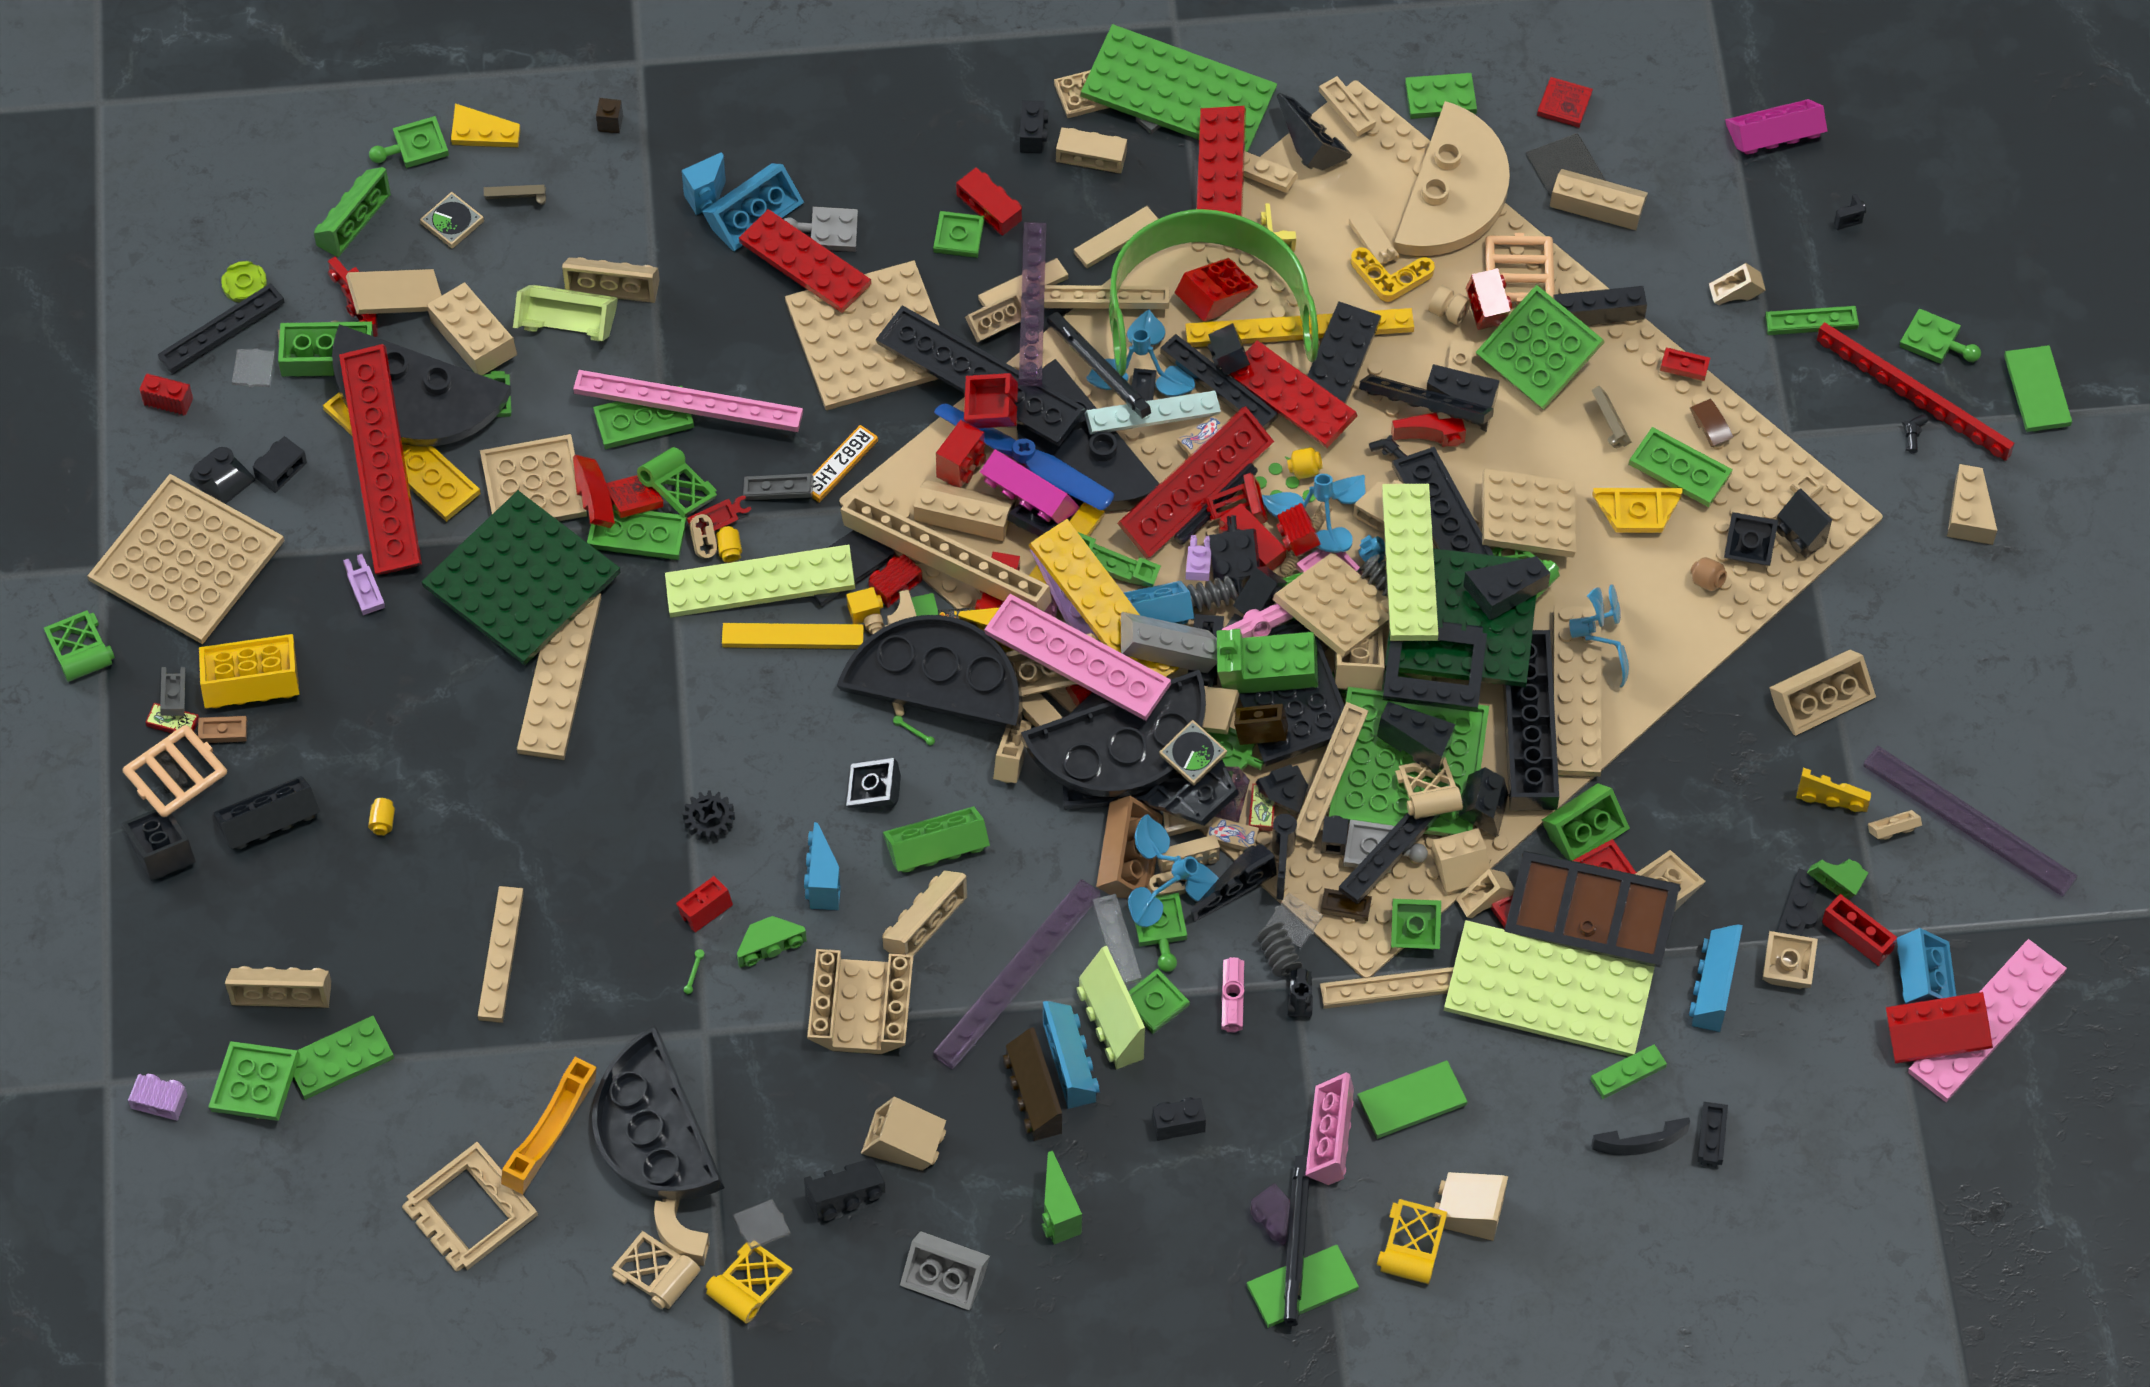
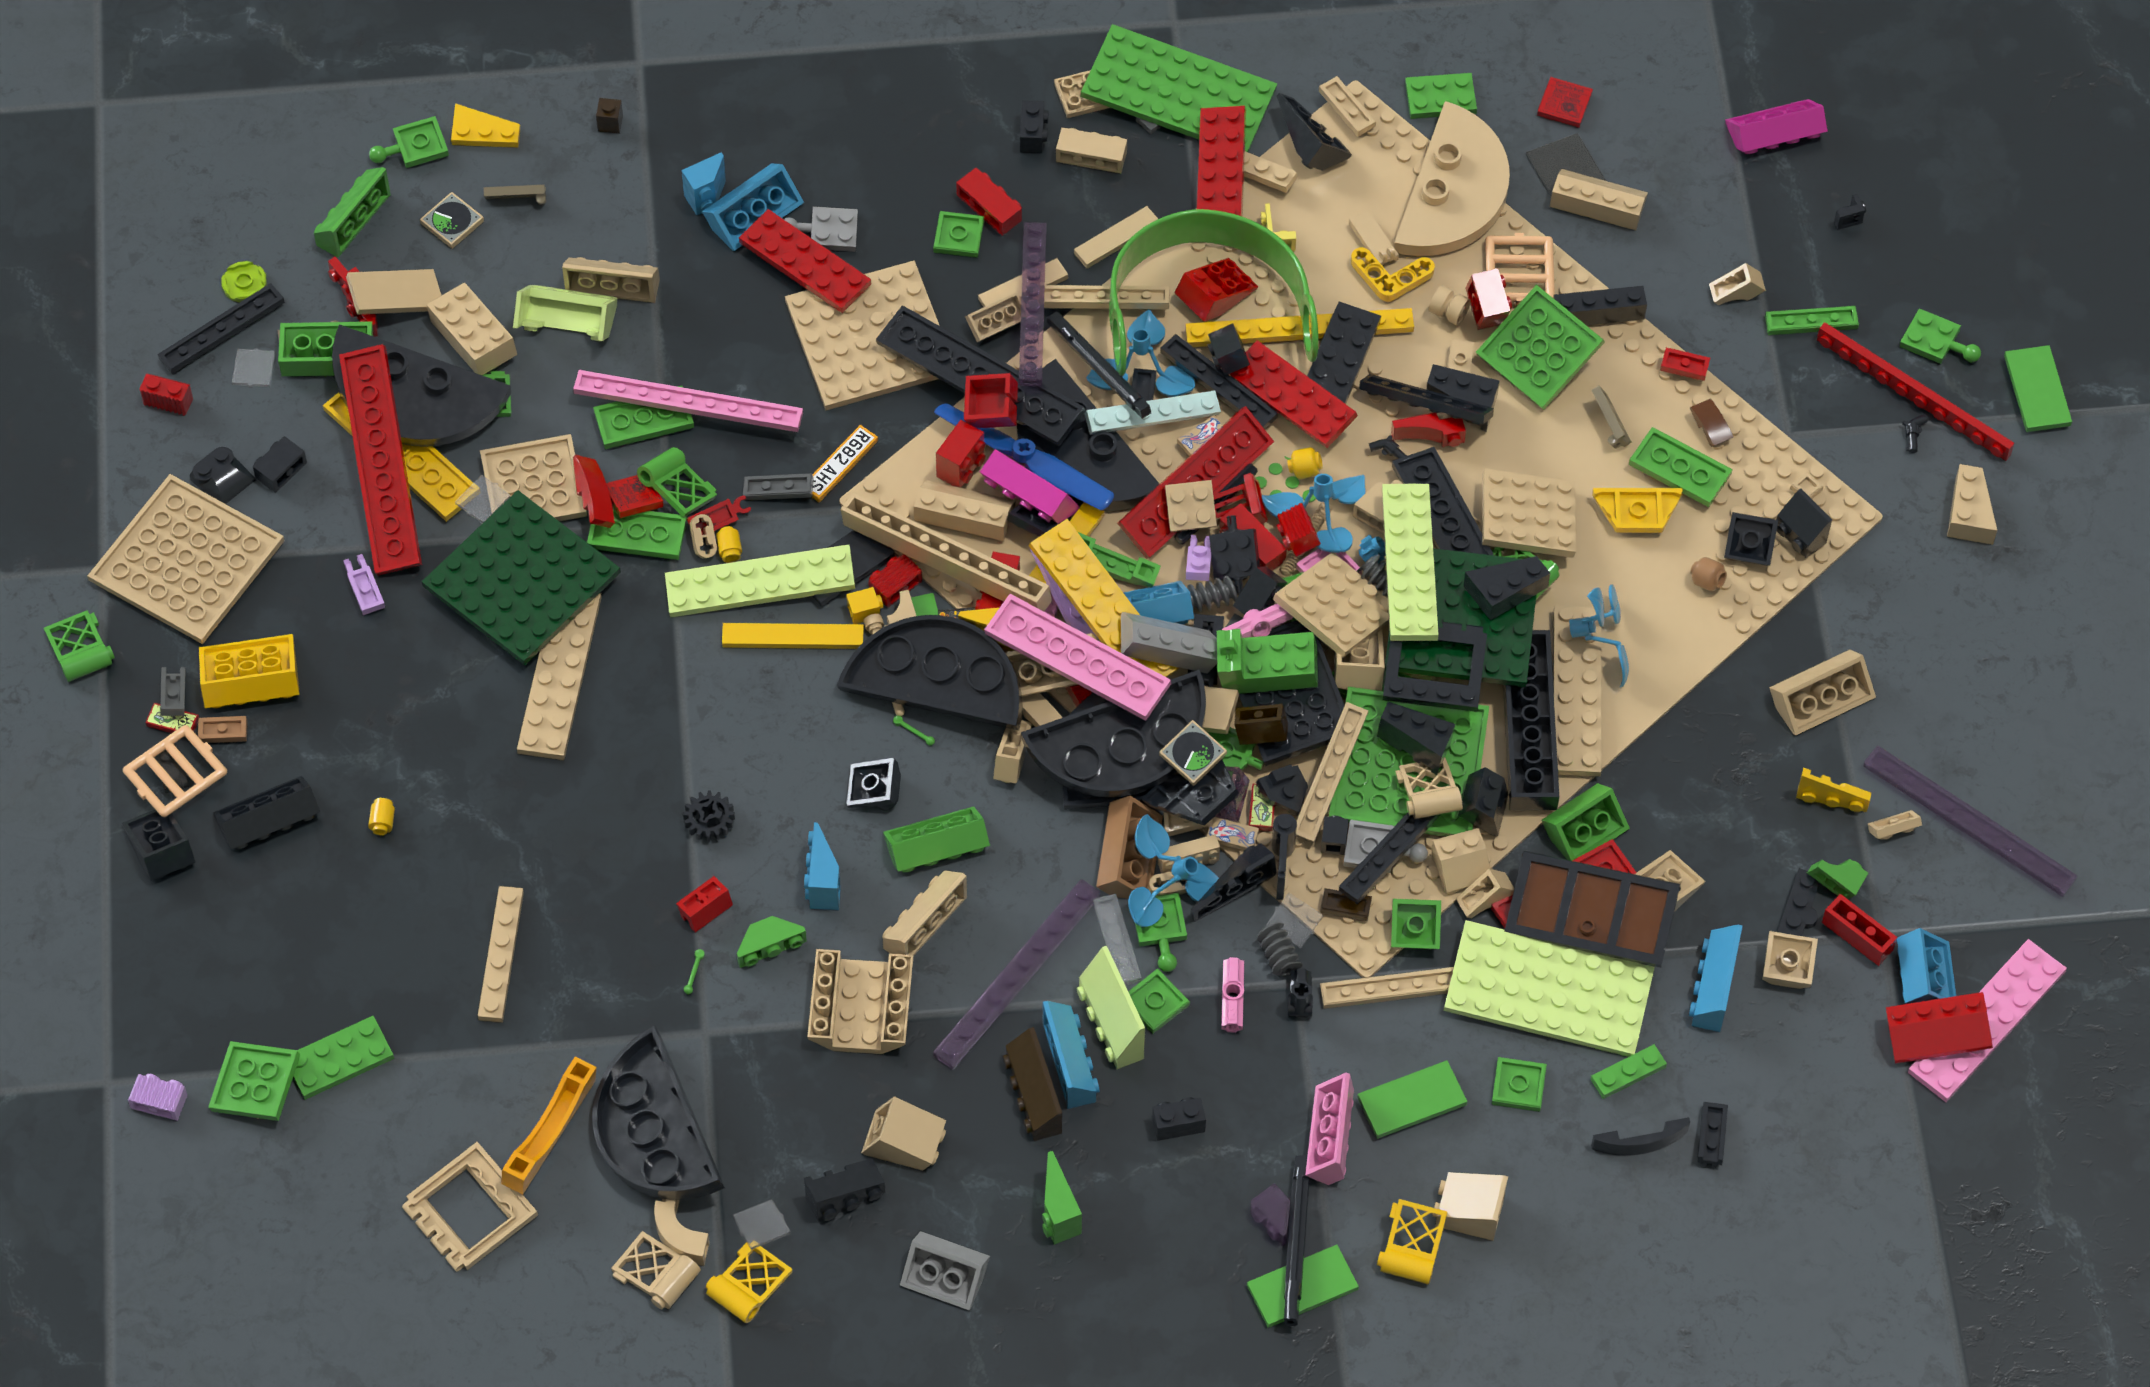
tan slope [225,966,331,1008] -> none
none -> clear piece [455,475,511,524]
none -> tan plate [1165,480,1217,532]
none -> bright green tile [1492,1057,1547,1112]

